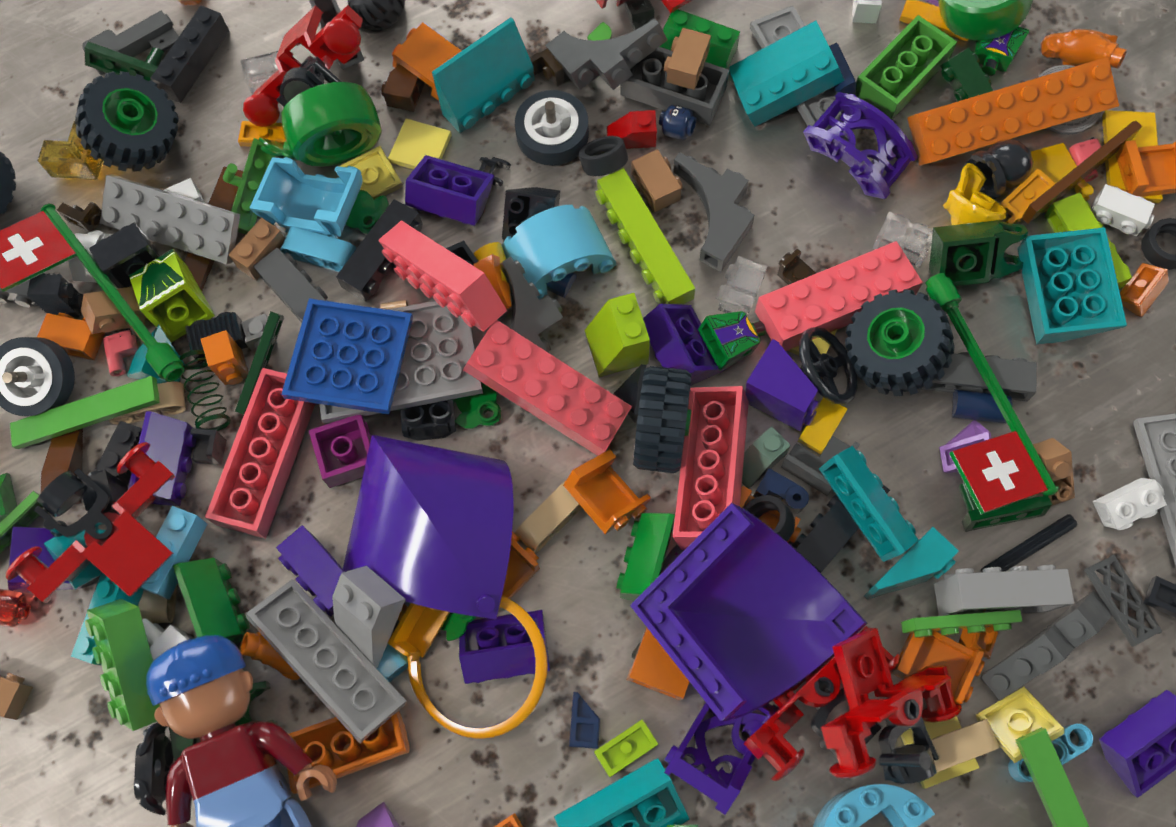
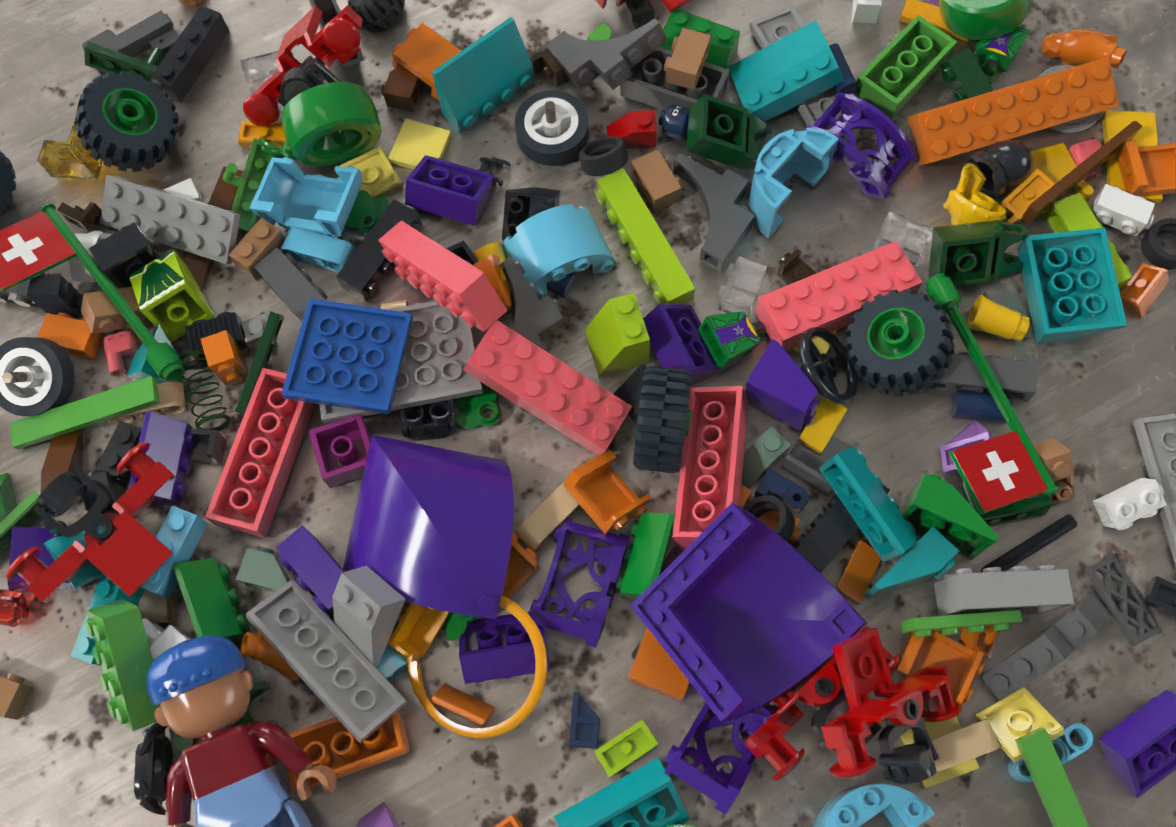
none -> sand green slope [236,546,290,593]
none -> orange slope [431,684,494,727]
none -> dark purple fence [529,519,630,648]
none -> dark green brick [686,94,772,169]
none -> medium azure cylinder [749,128,839,238]
none -> orange slope [835,540,881,605]
none -> green slope [900,474,998,560]
none -> yellow plant [967,295,1030,341]

